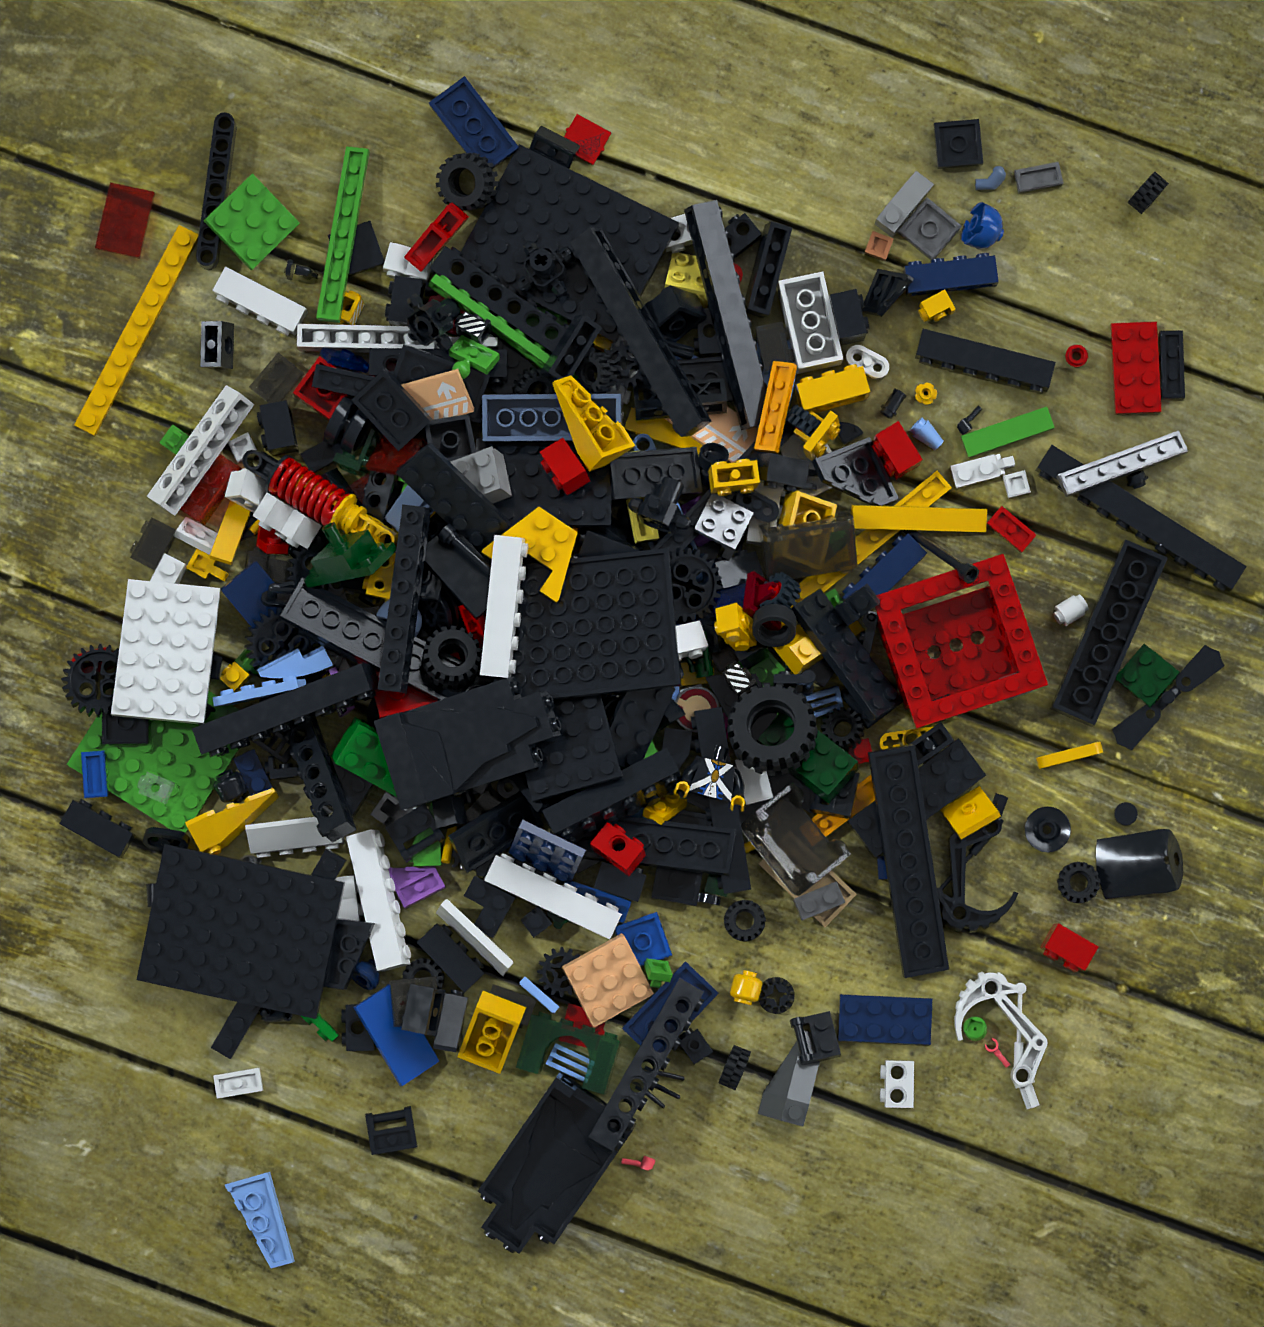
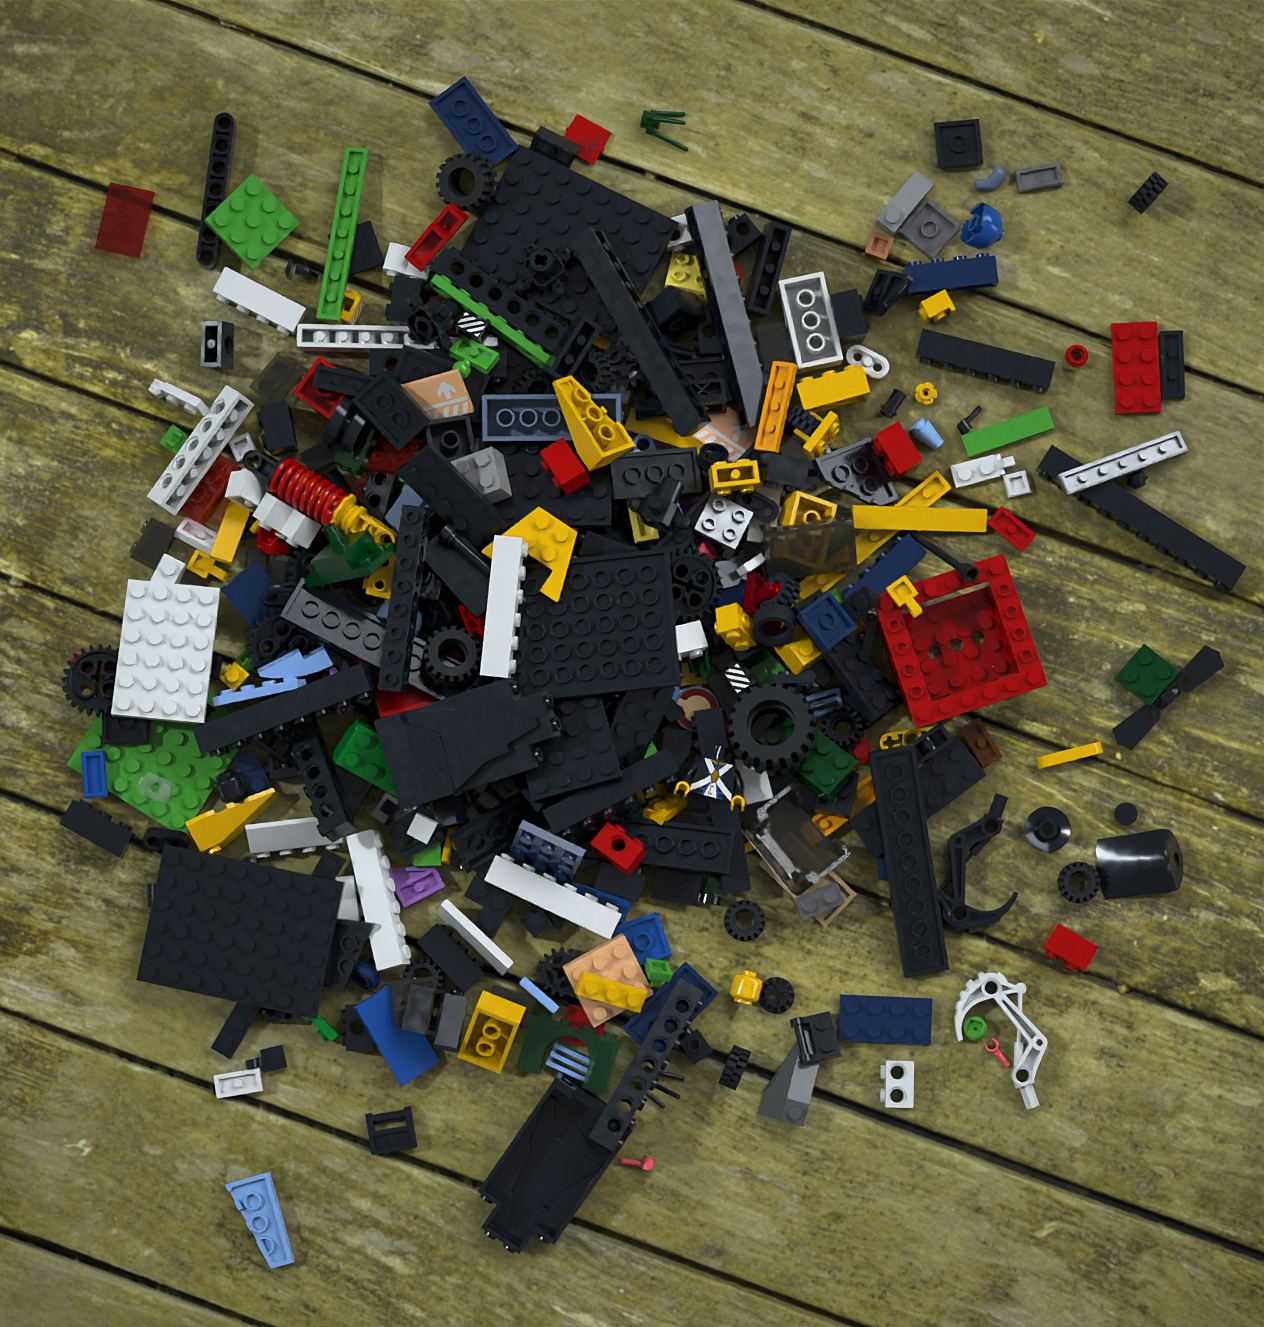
yellow plate [74,225,199,436] -> none
clear blue plate [320,347,369,373] -> none
black tile [838,422,864,445] -> none
yellow plate [940,786,1001,840] -> none
black brick [1050,539,1167,727] -> none
white brick [1053,594,1089,626] -> none
none -> white hinge [148,379,209,416]
none -> black plate [245,1045,288,1072]
none -> white tile [406,812,438,844]
none -> yellow plate [575,971,647,1013]
none -> dark green plant [640,110,688,151]
none -> coral tile [697,539,717,560]
none -> white tile [736,553,765,577]
none -> dark blue plate [796,591,857,653]
none -> yellow plate [886,575,922,618]
none -> reddish brown plate [959,717,1003,769]

